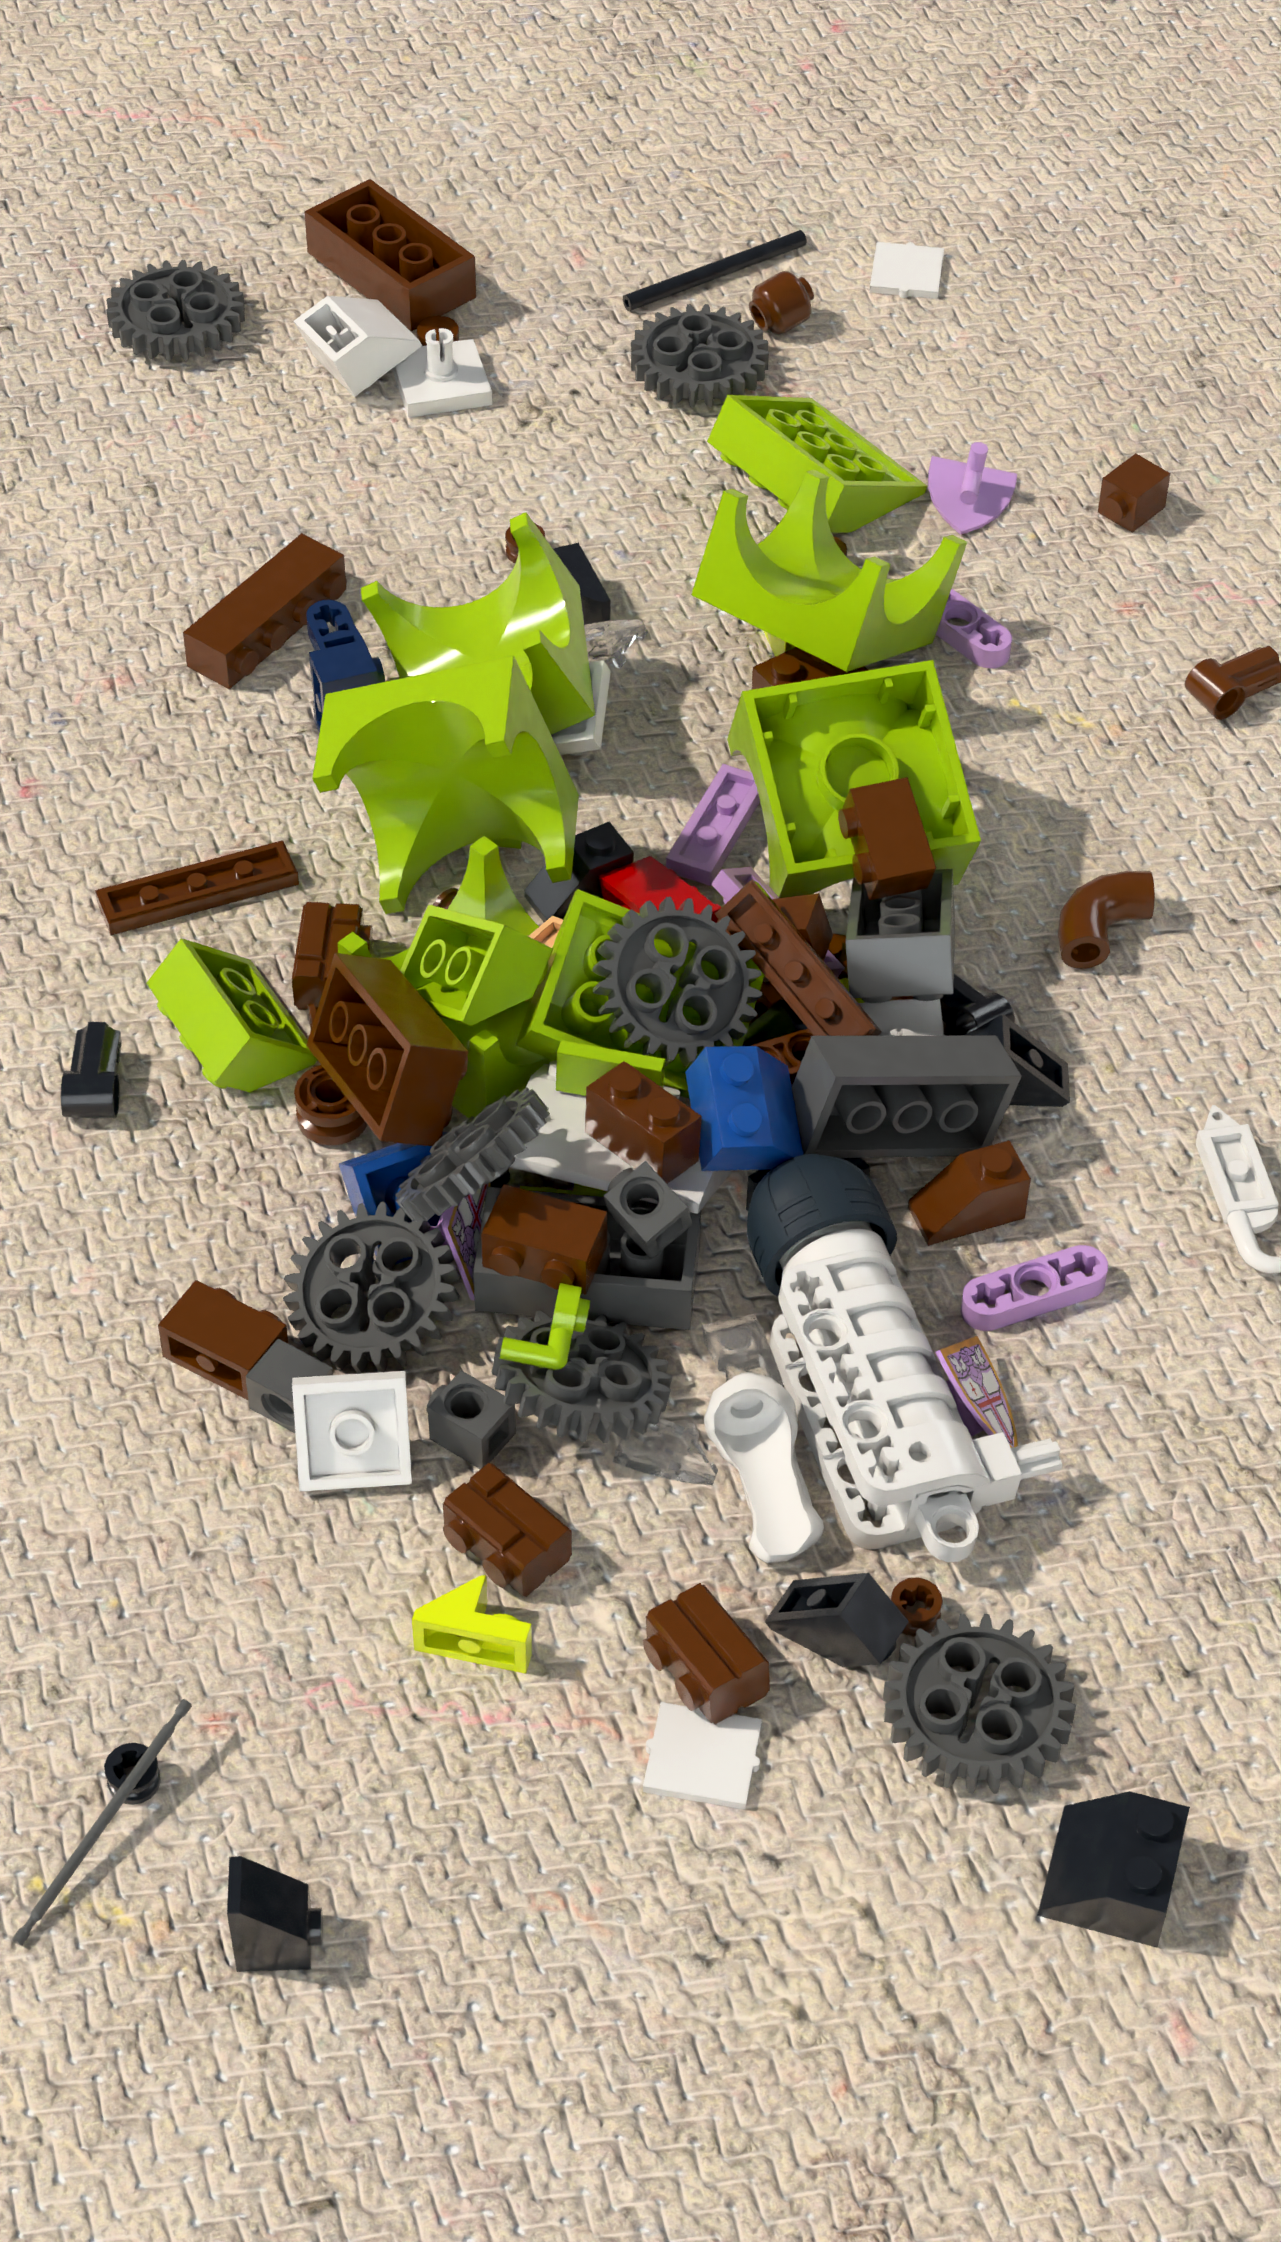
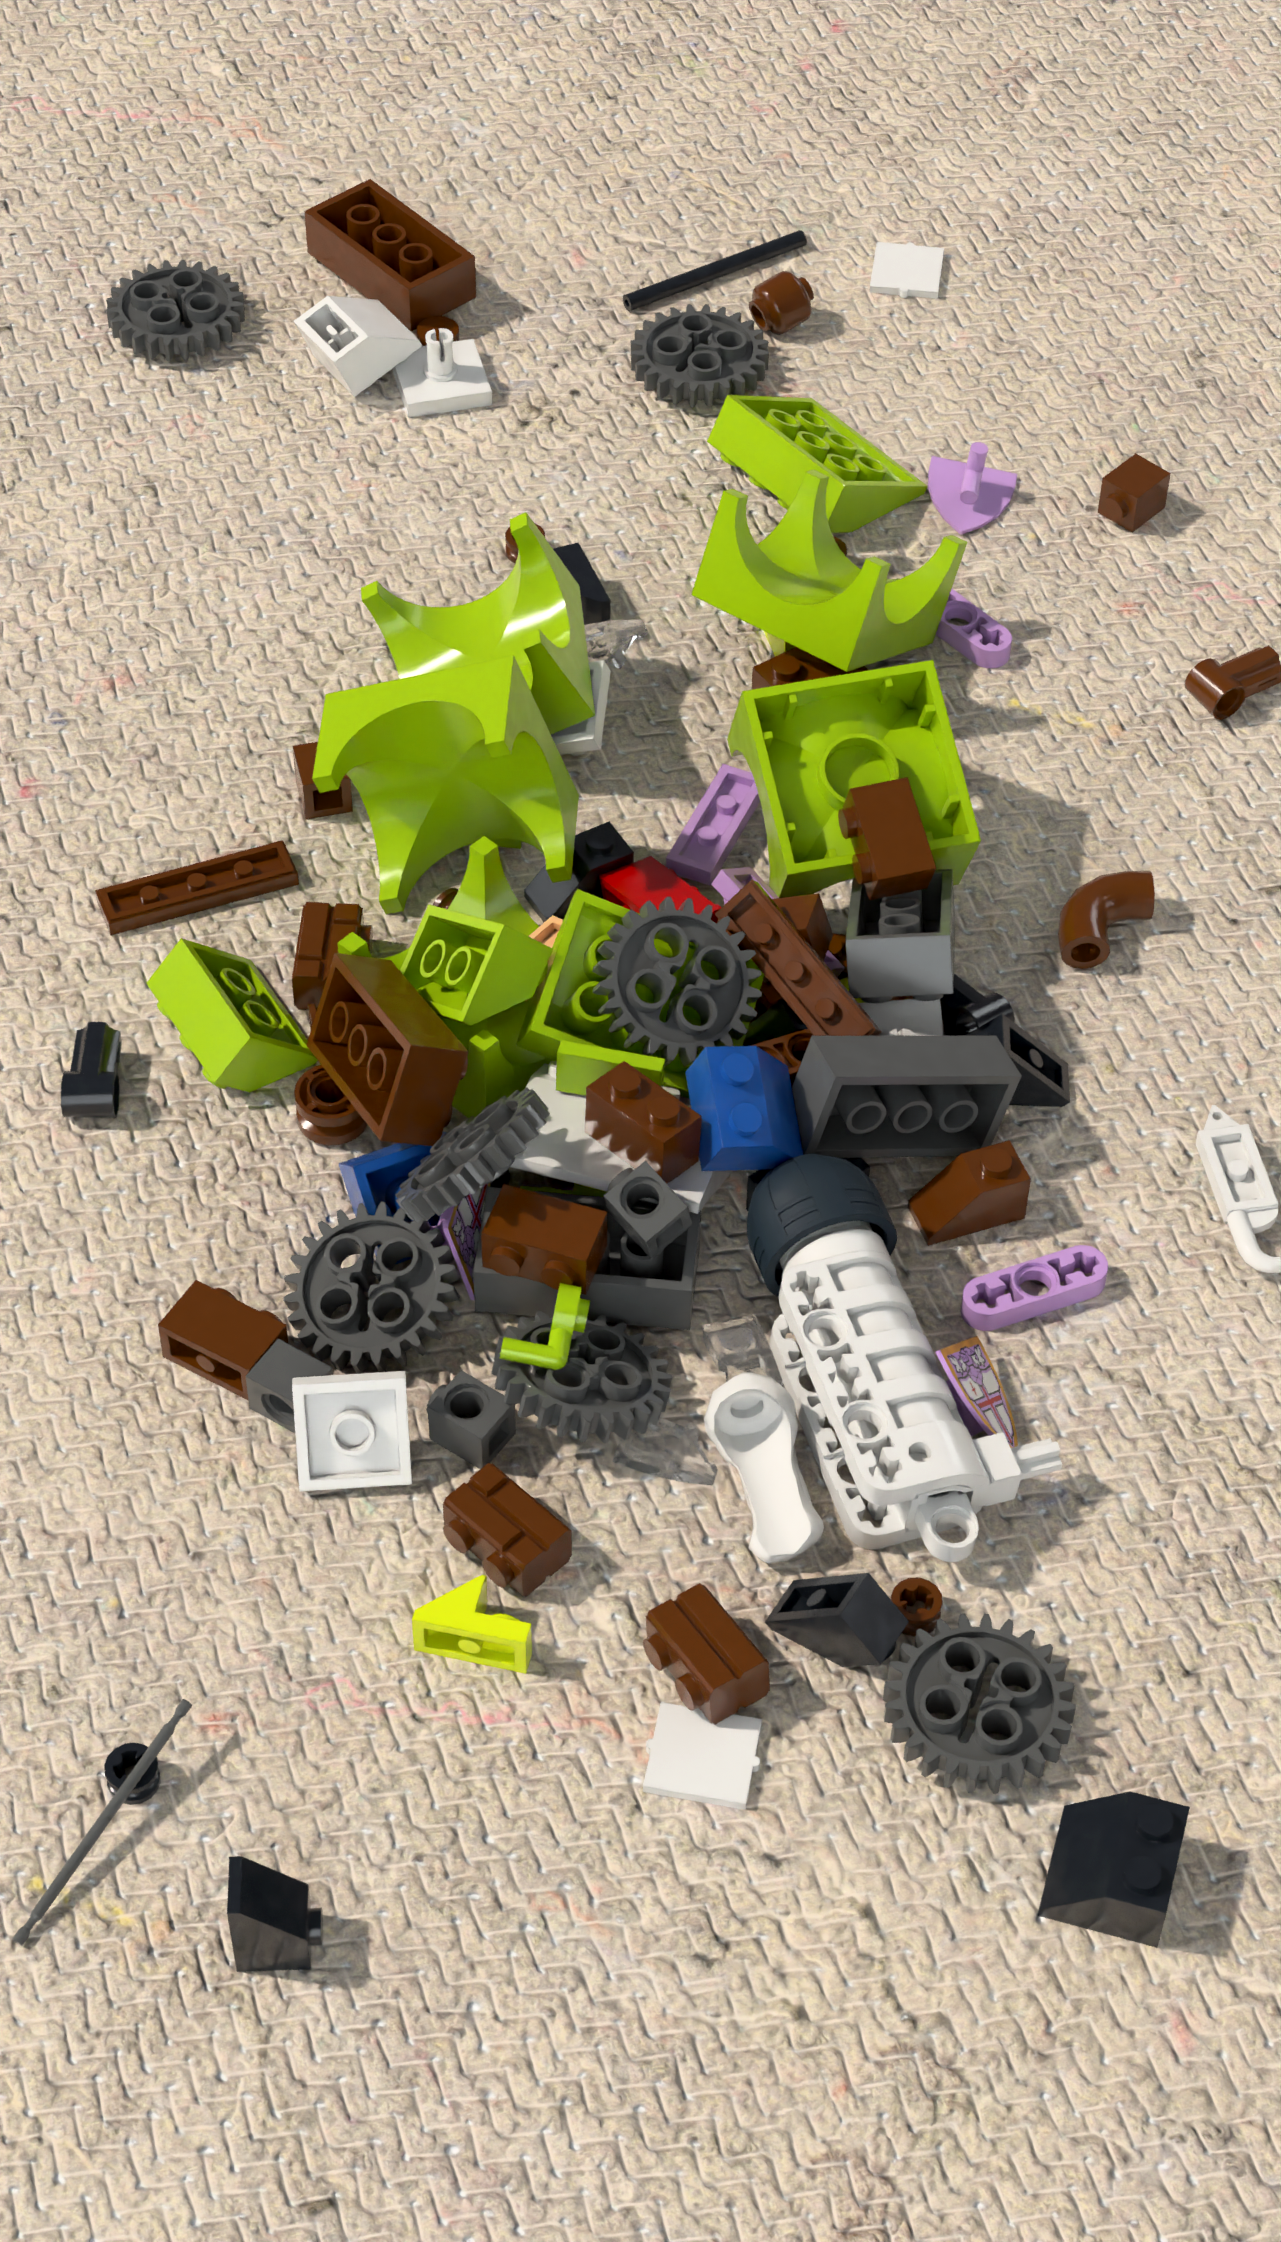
reddish brown brick [183,533,347,689] -> none
dark blue brick [306,600,385,733] -> none
none -> reddish brown brick [292,742,353,819]

